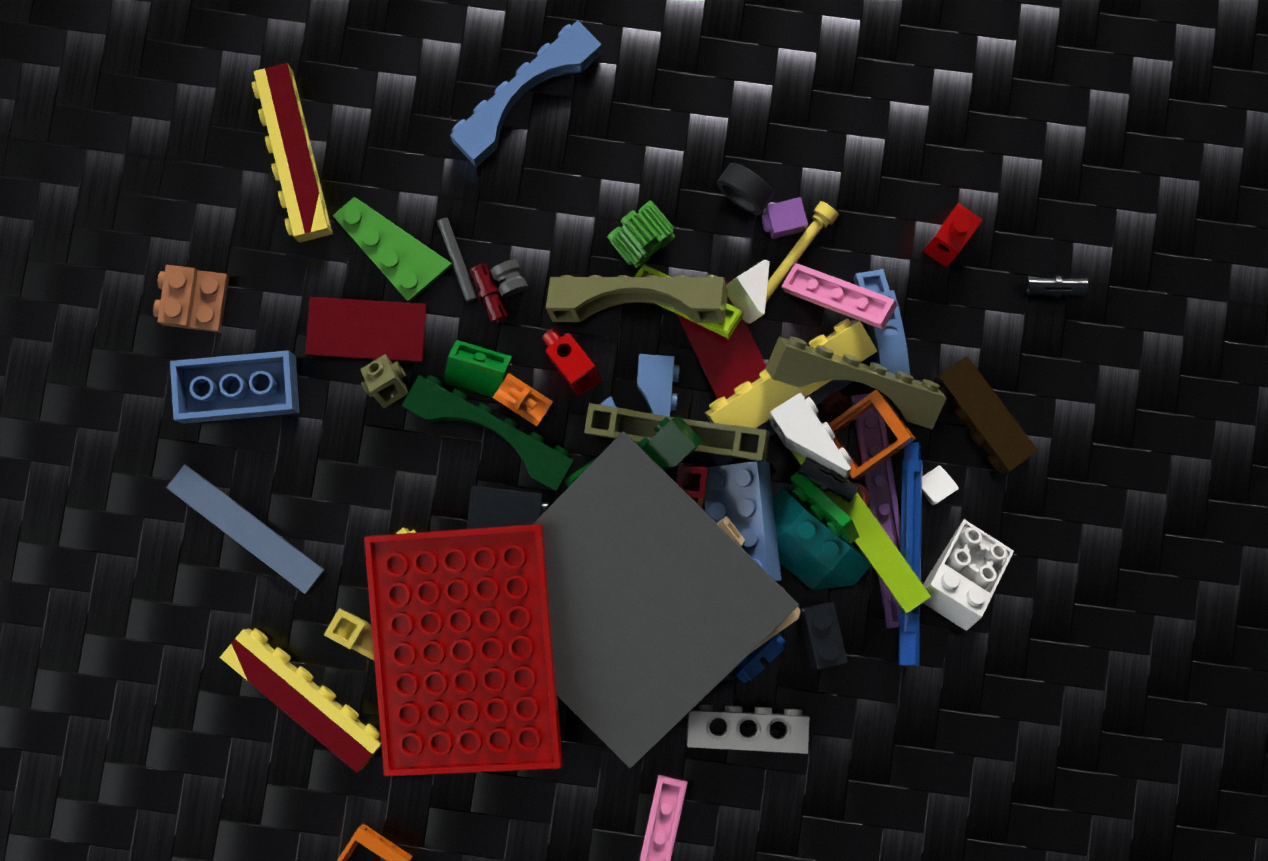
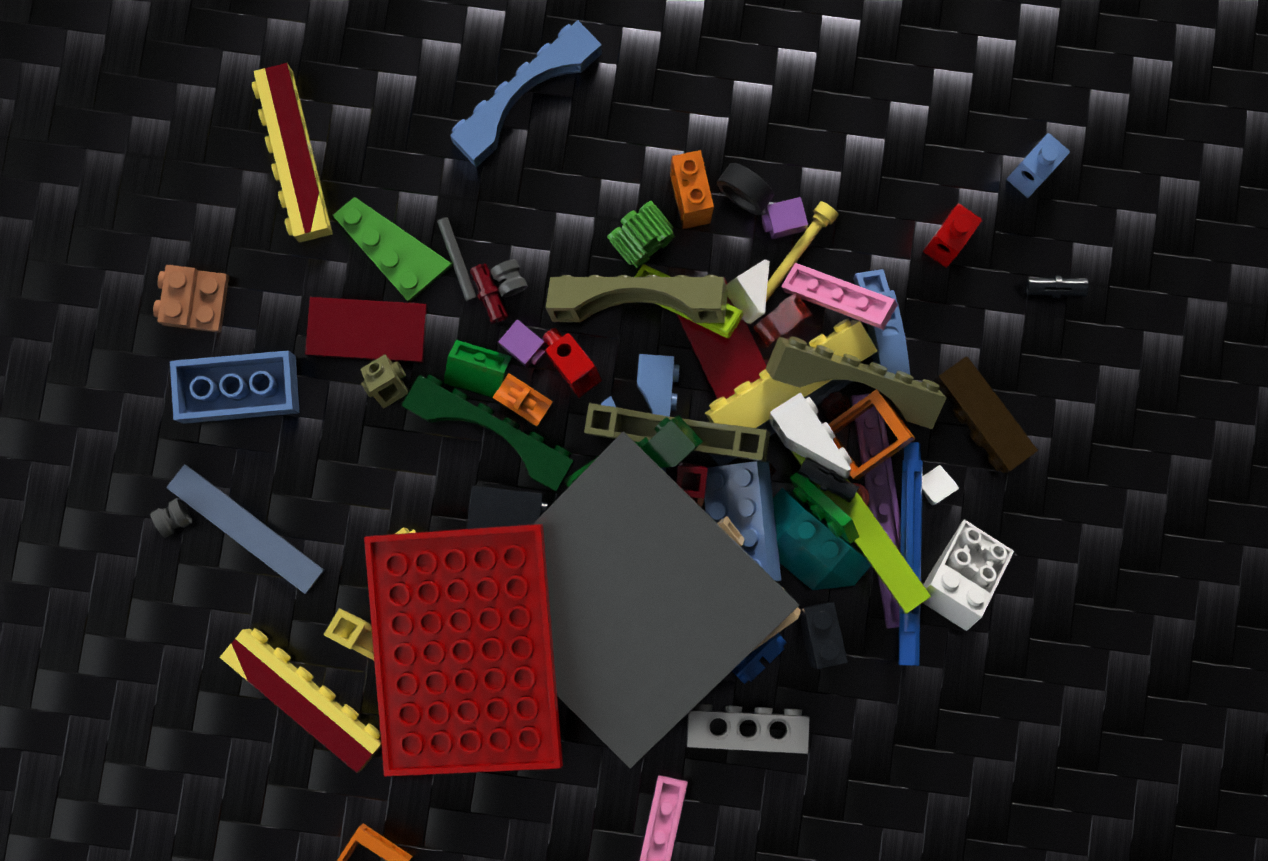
none -> dark grey wheel [150,498,192,538]
none -> medium lavender brick [498,320,546,368]
none -> orange window [670,150,714,229]
none -> clear red leg [753,294,812,347]
none -> medium blue torso [1006,133,1070,198]

